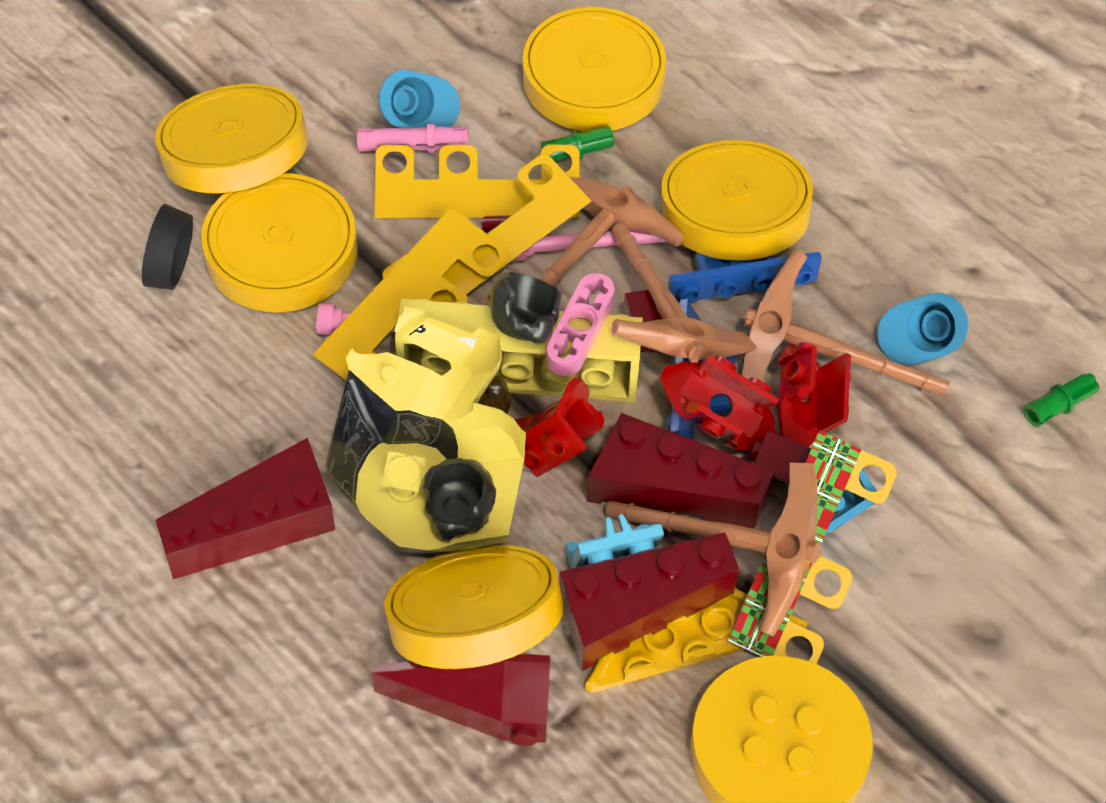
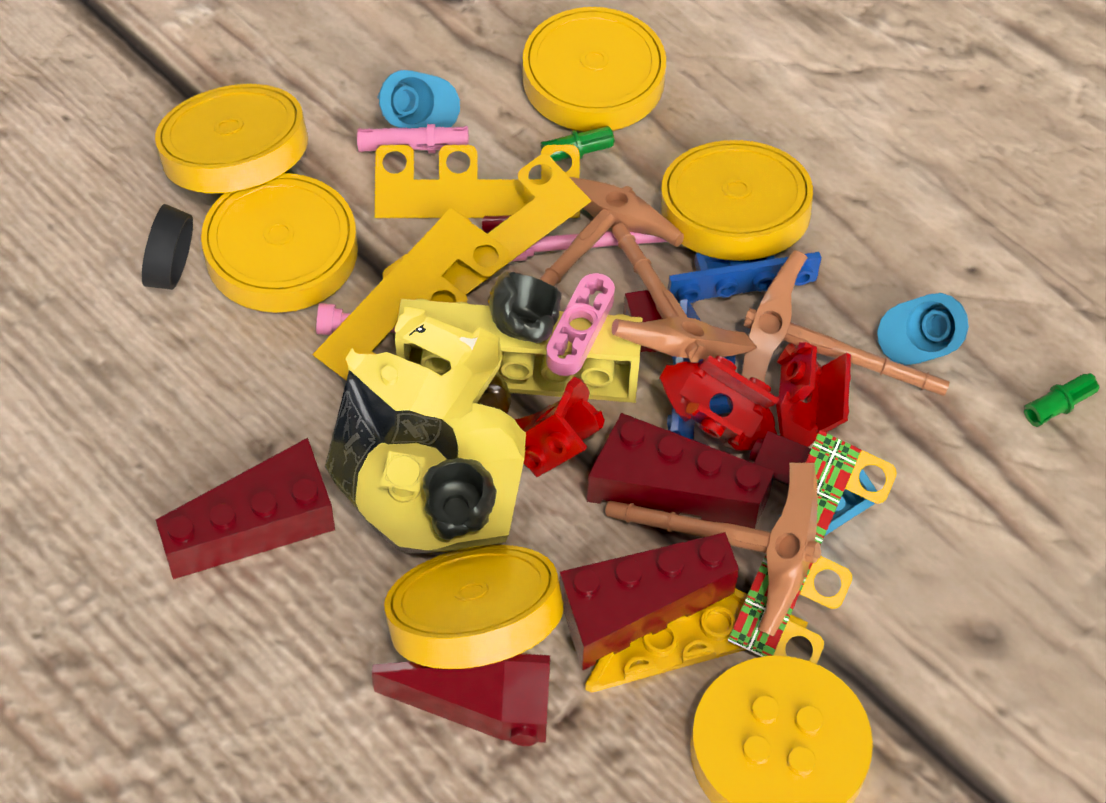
medium azure piece [564,514,664,569] -> none

